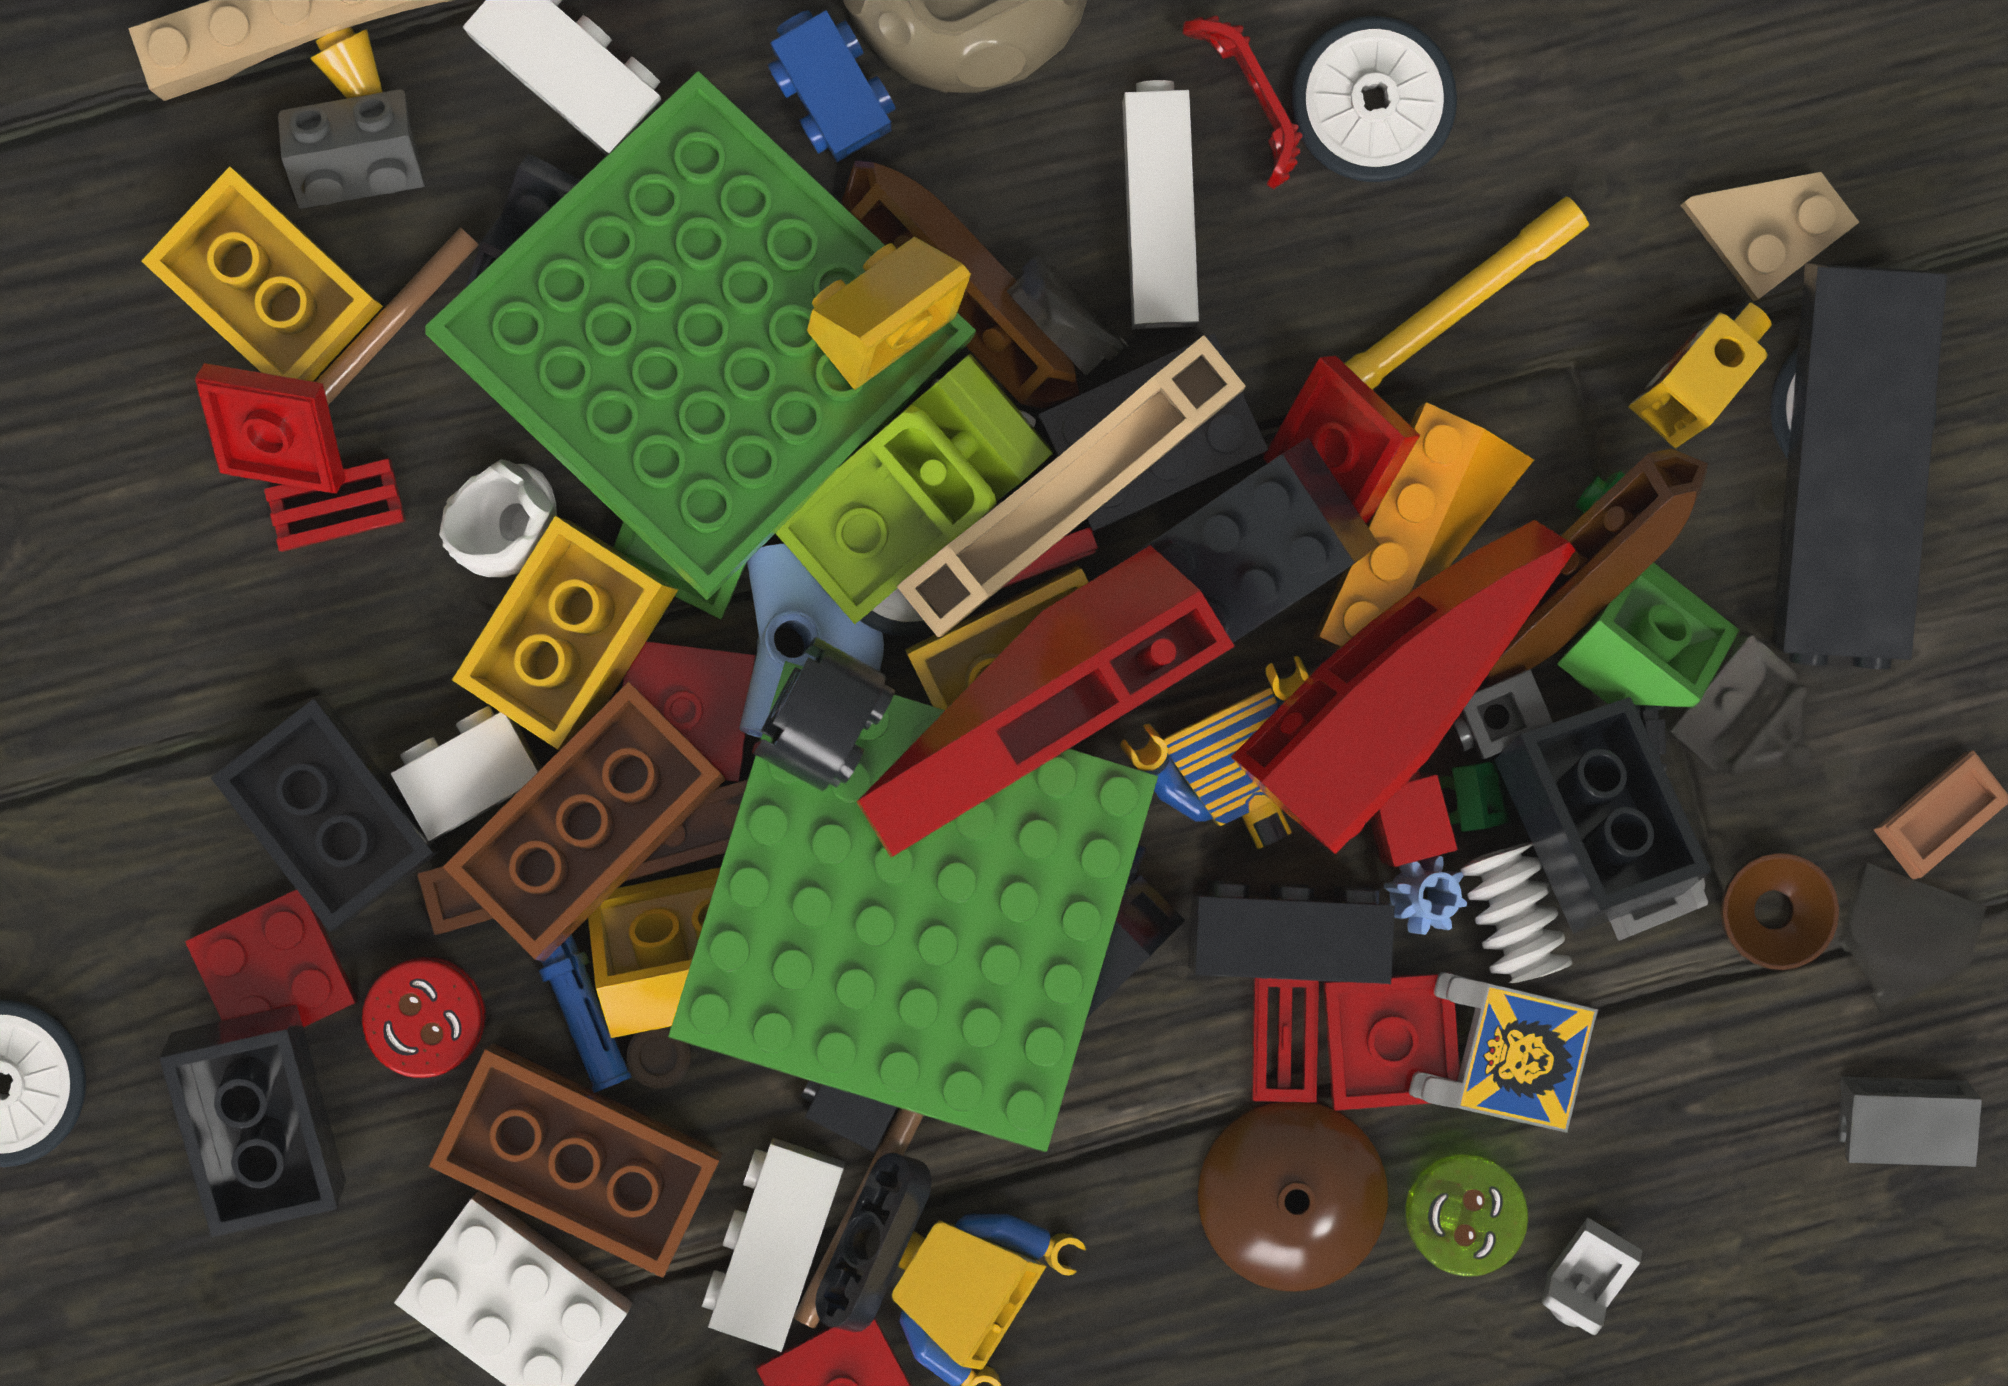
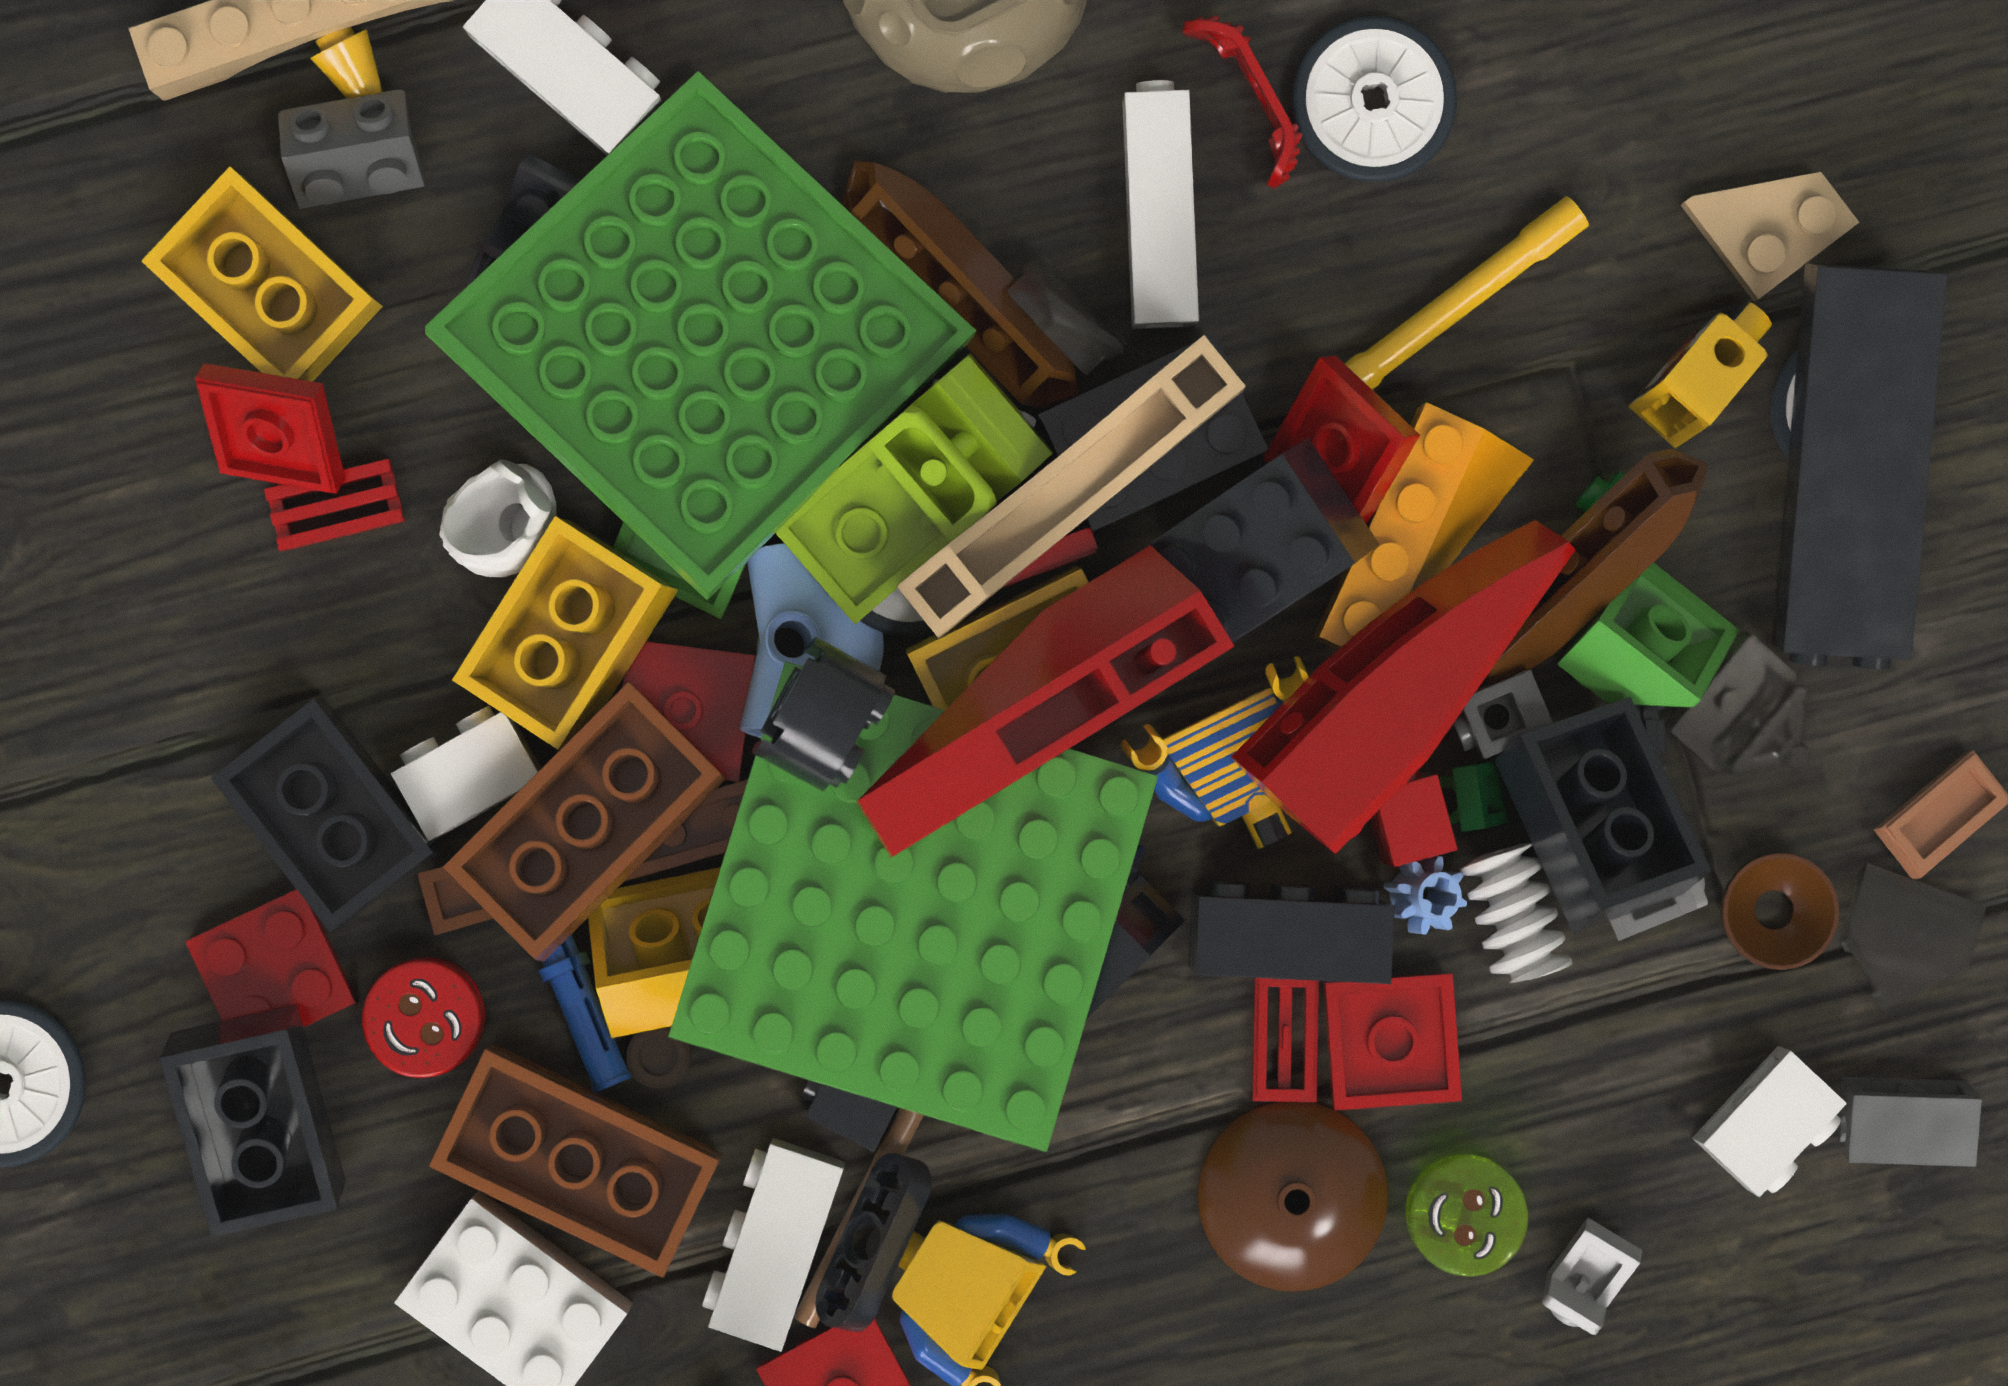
medium nougat bar [315,227,479,405] -> none
blue brick [767,10,896,162] -> none
yellow slope [807,237,971,390] -> none
flag [1409,972,1598,1133] -> none
none -> white brick [1692,1046,1847,1197]

